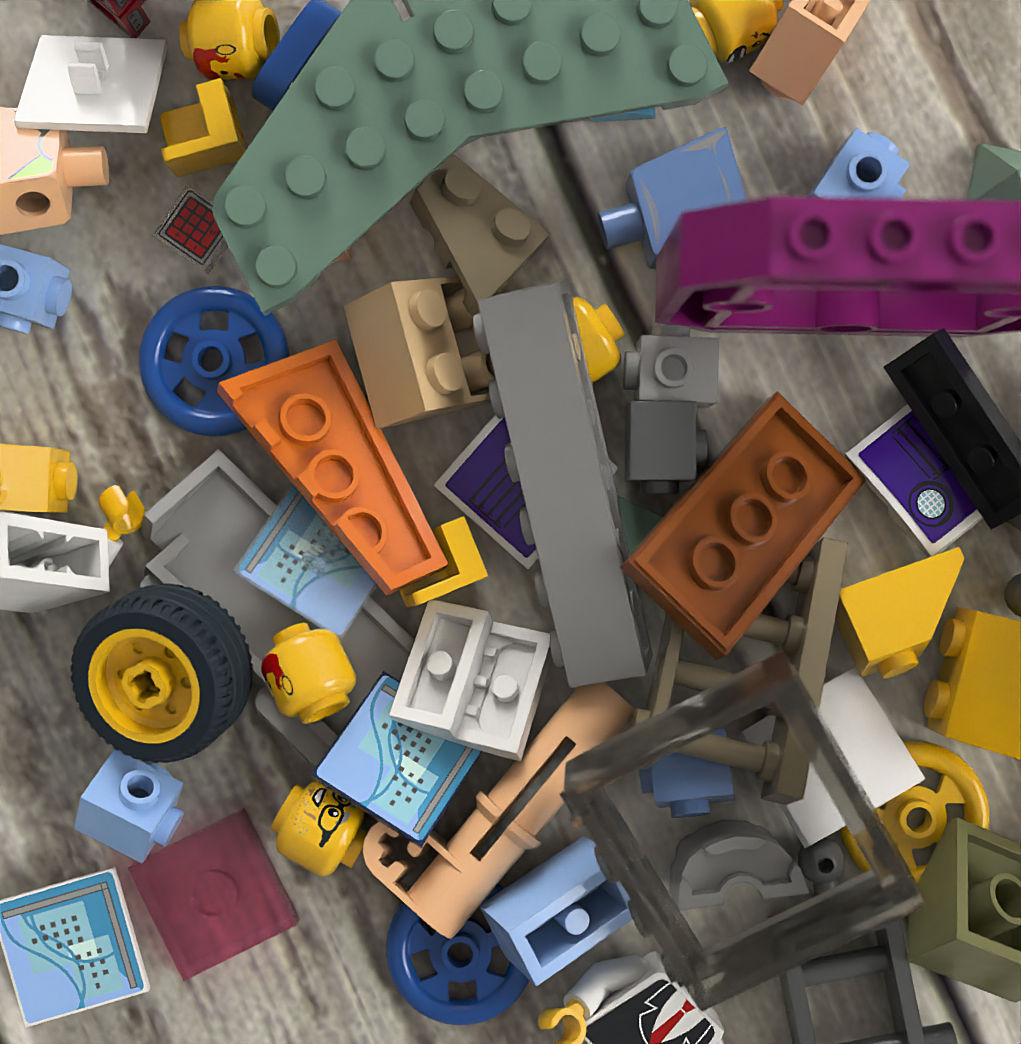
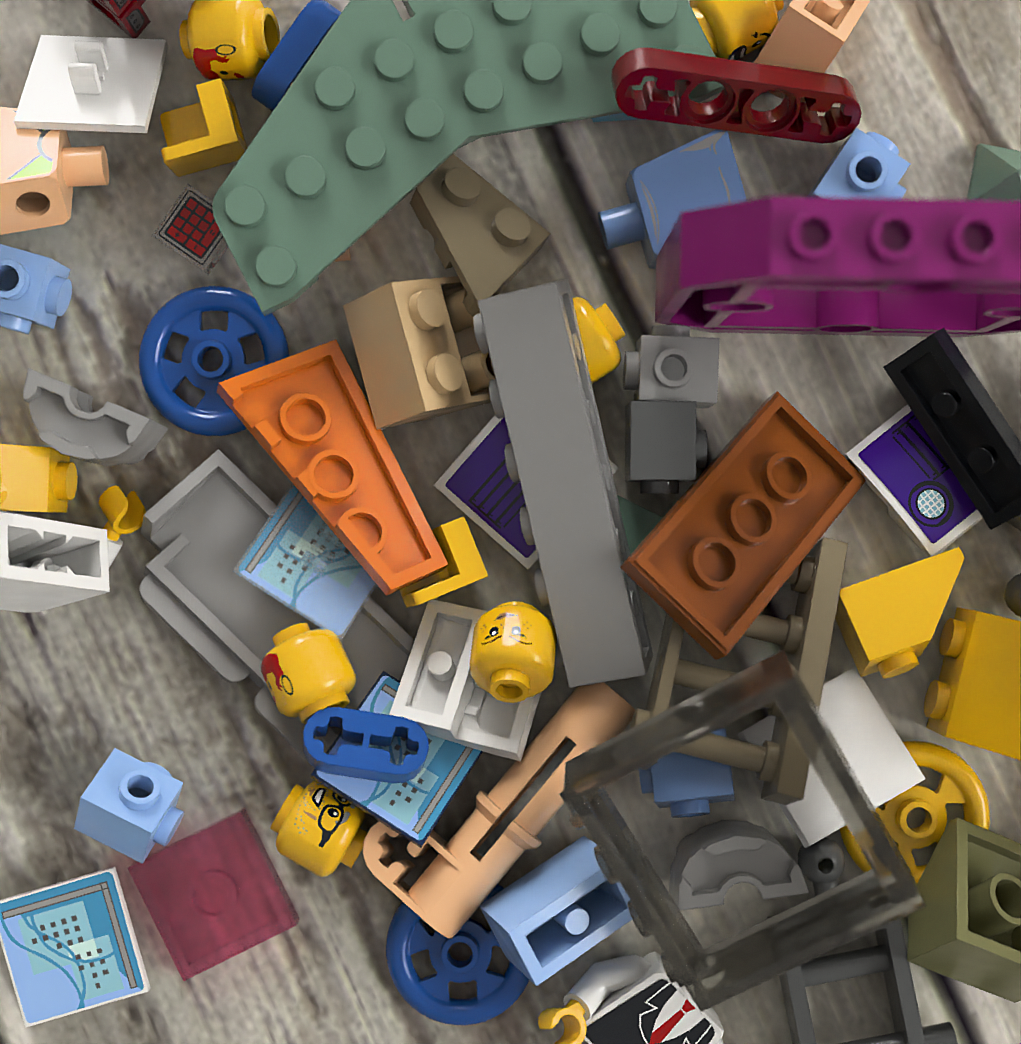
black wheel [70,584,253,763] -> none
none -> light grey cylinder [23,368,168,467]
none -> blue beam [303,707,429,783]
none -> yellow head [470,601,557,703]
none -> dark red beam [611,47,862,144]

